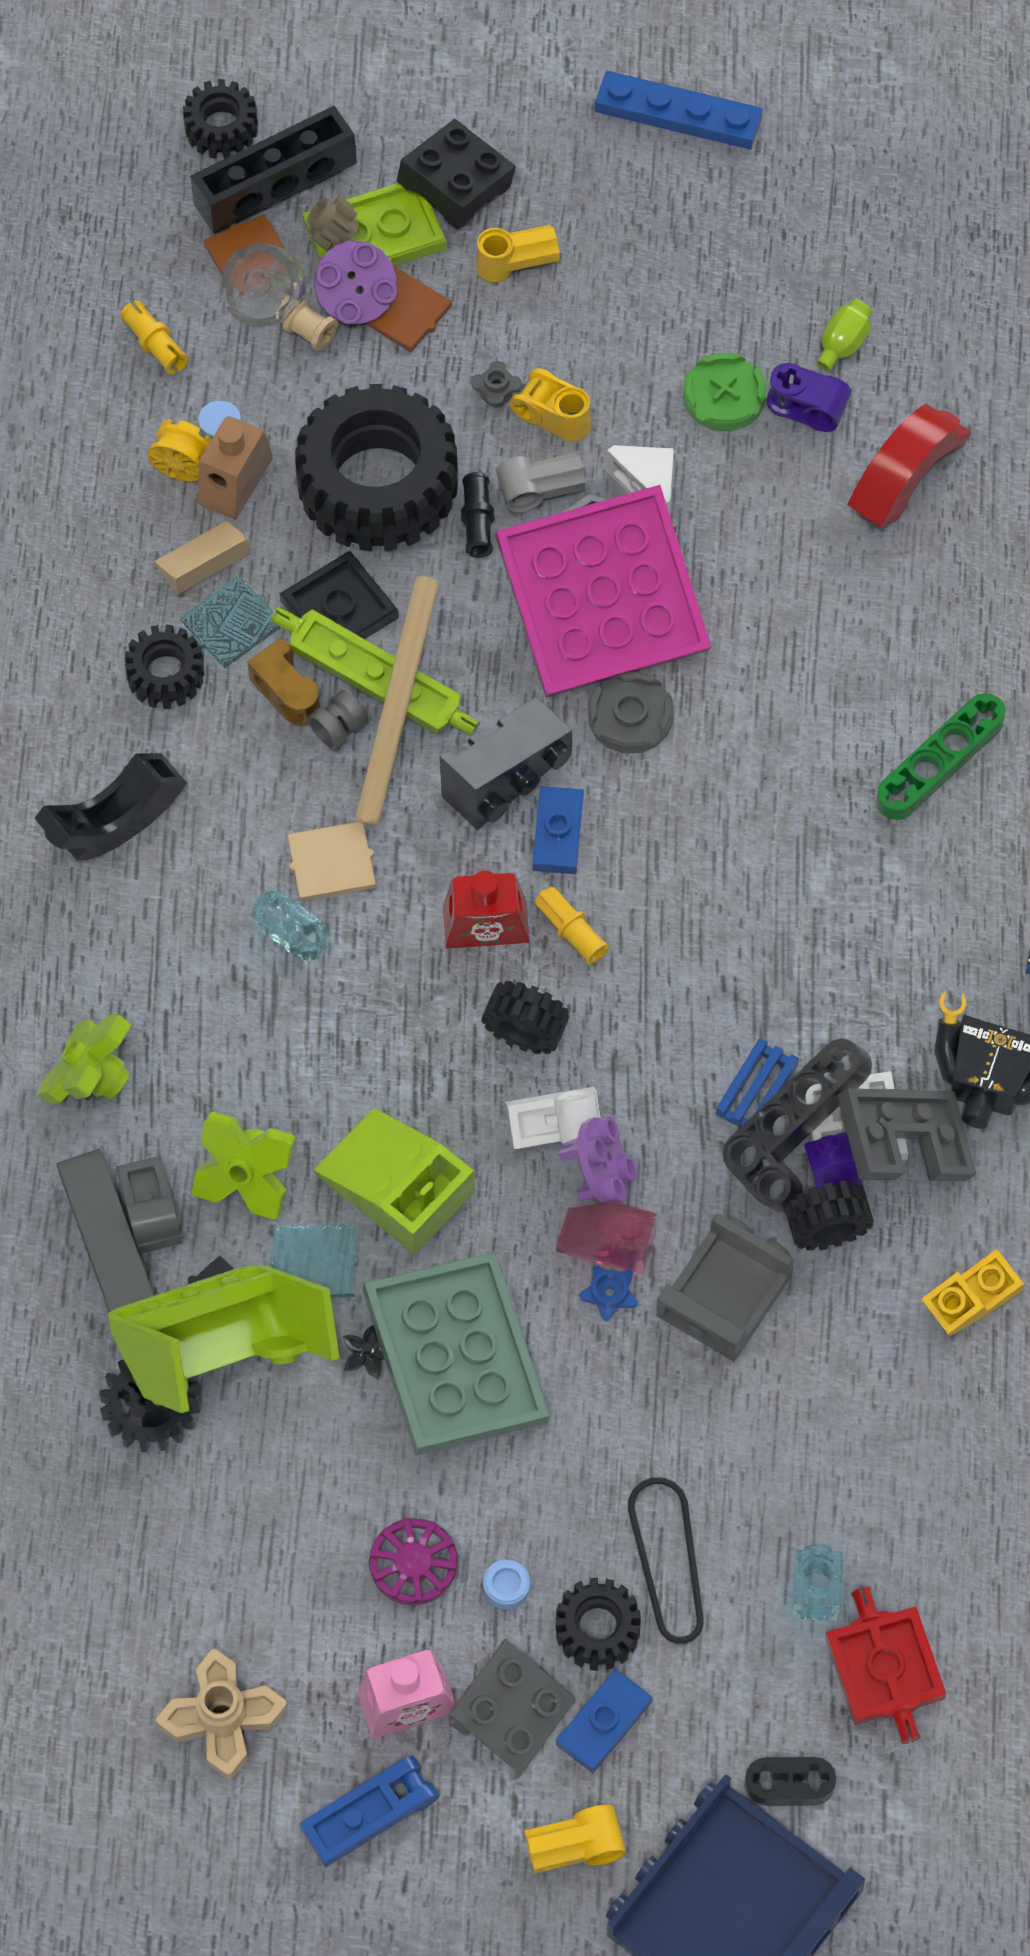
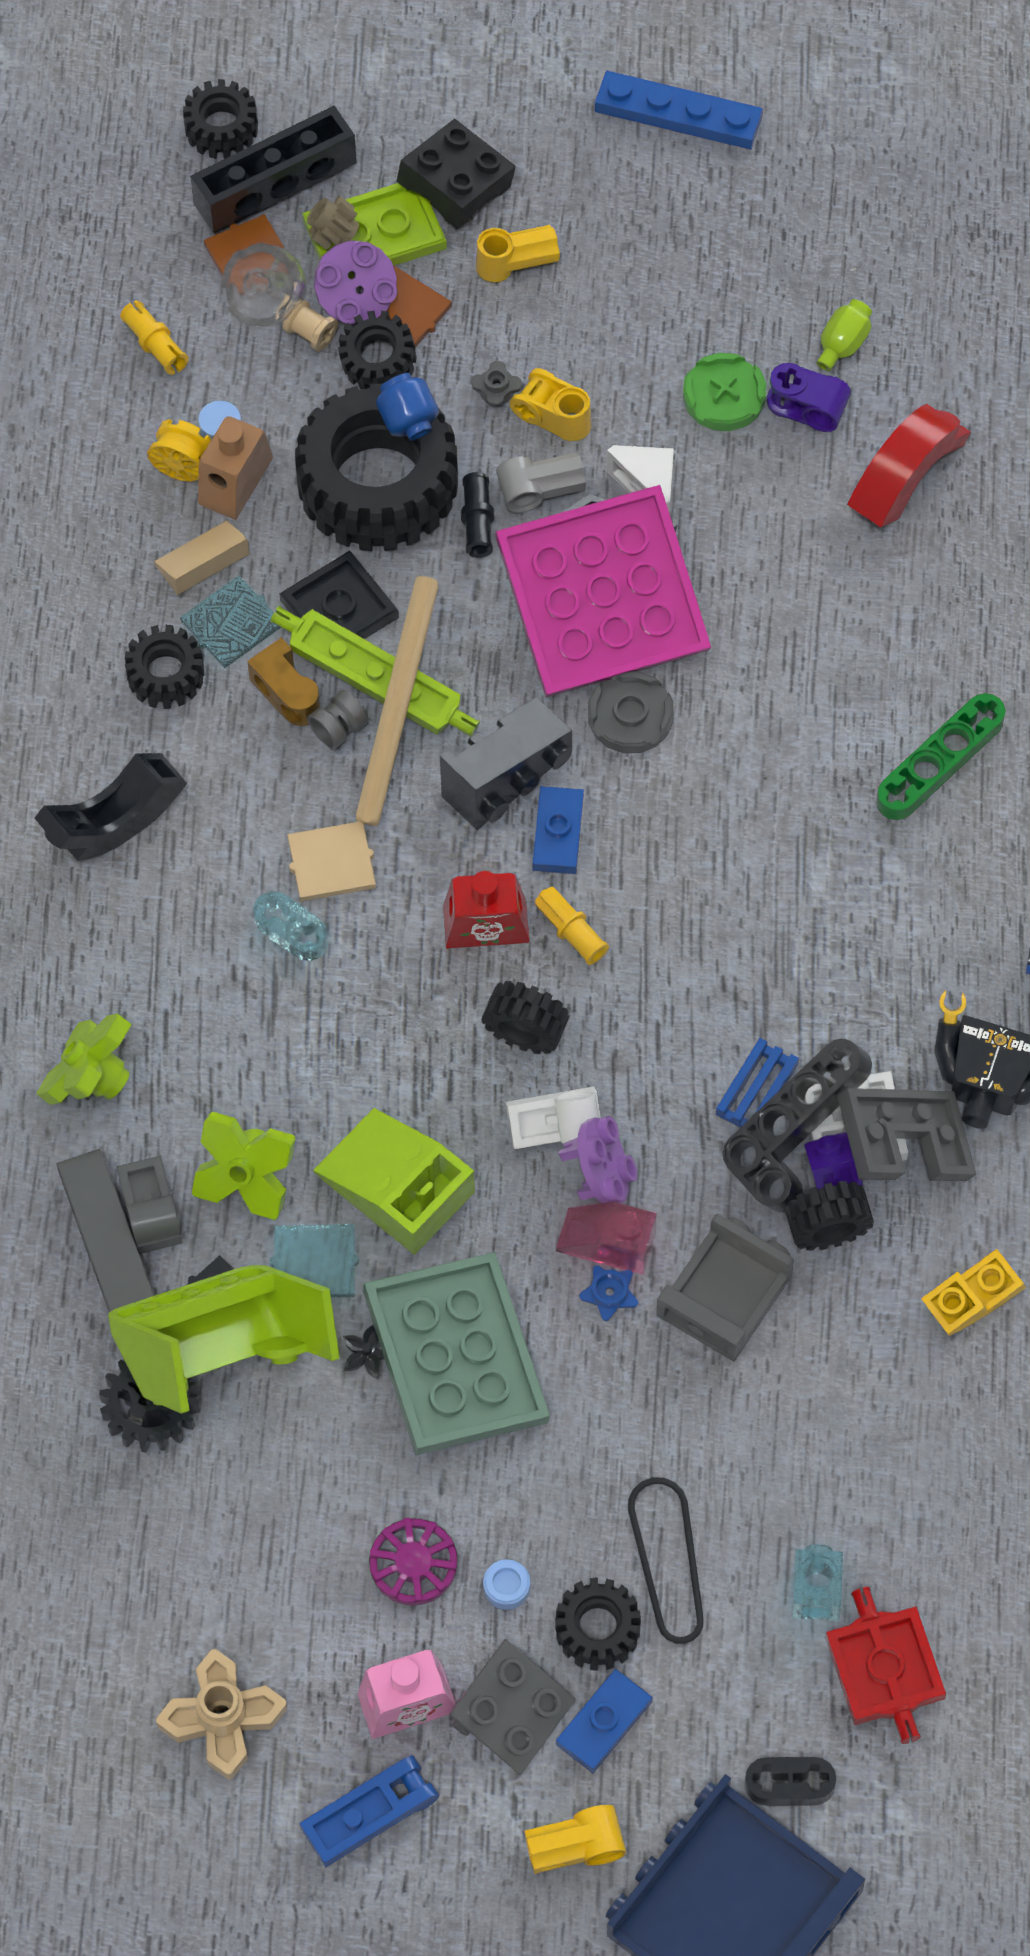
none -> black tyre [338,310,417,390]
none -> blue head [376,373,439,440]

